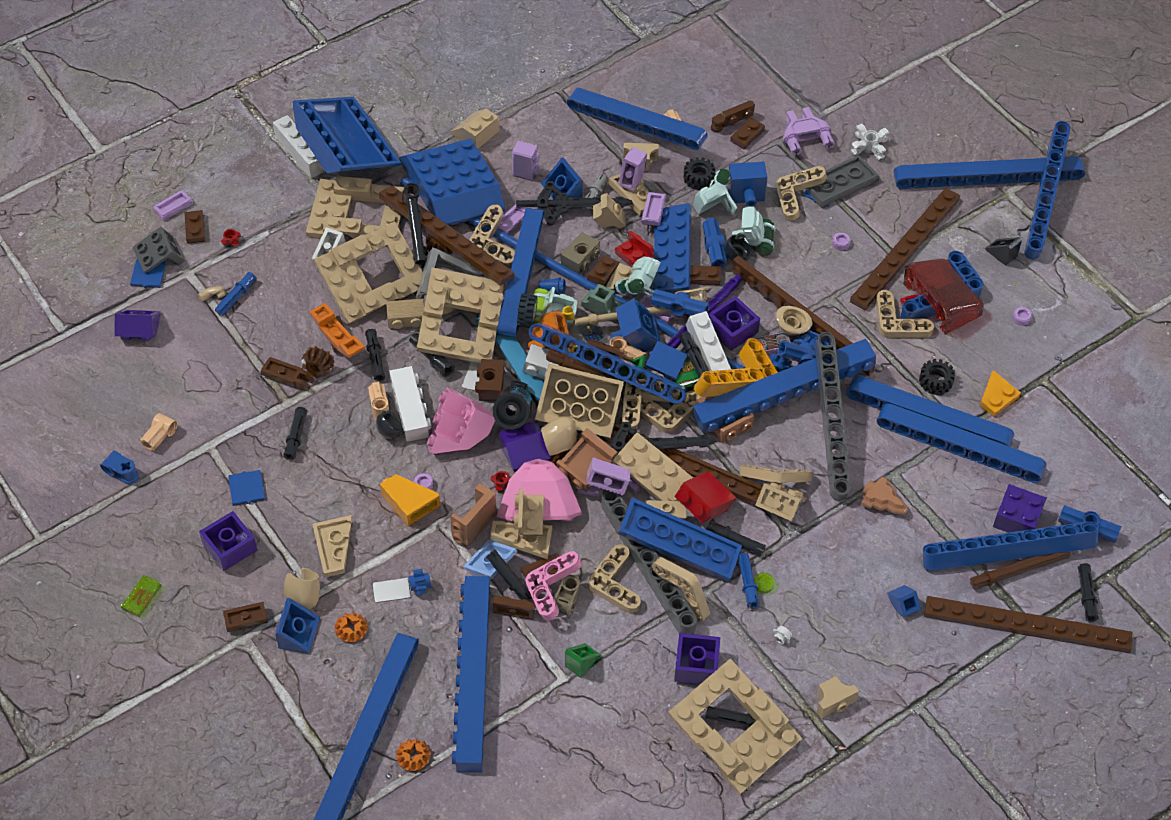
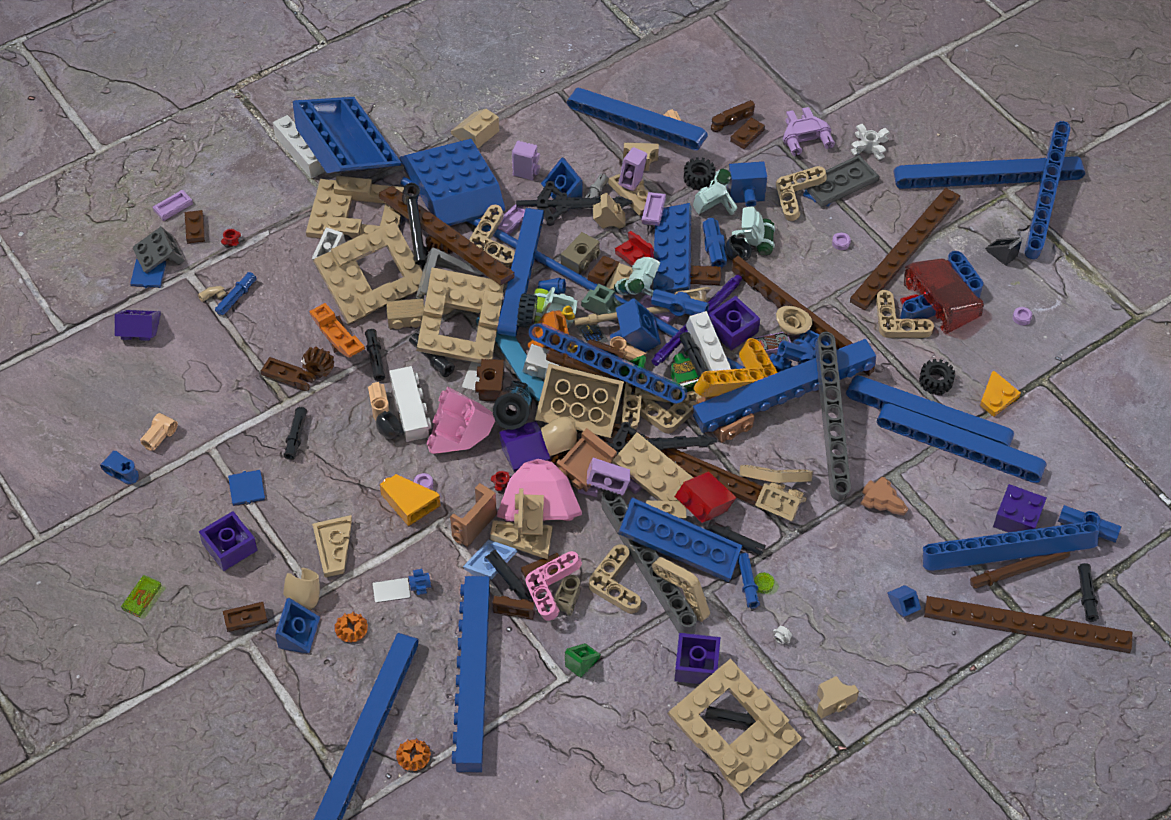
blue piece [645,341,688,380] -> none

